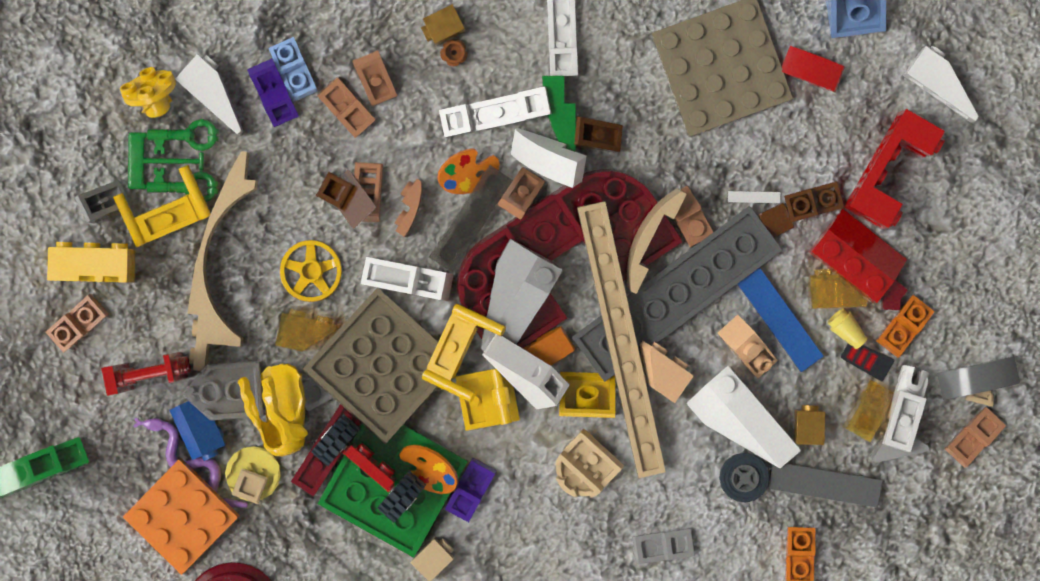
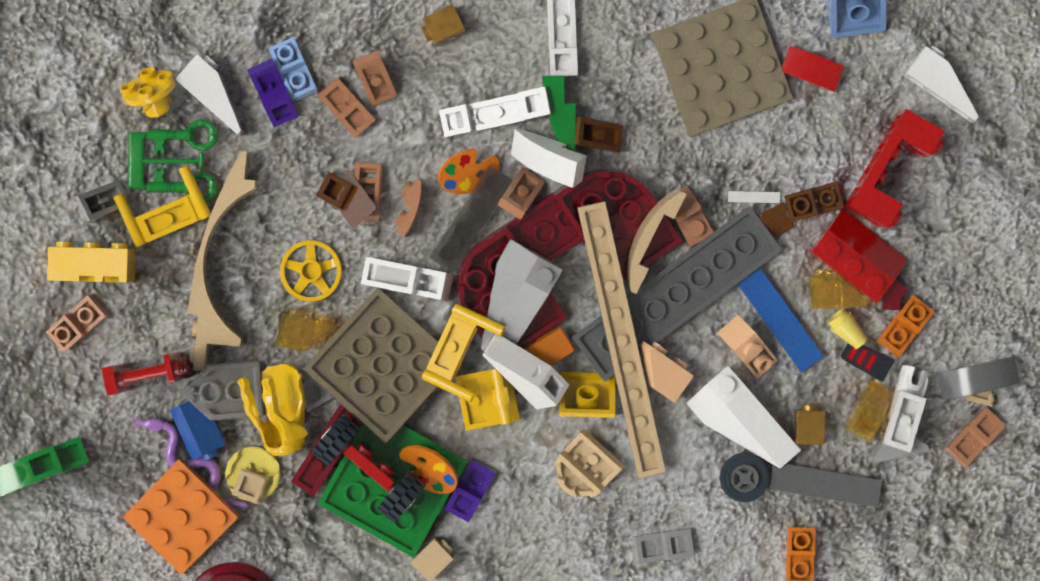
dark orange plate [440,39,468,67] -> none

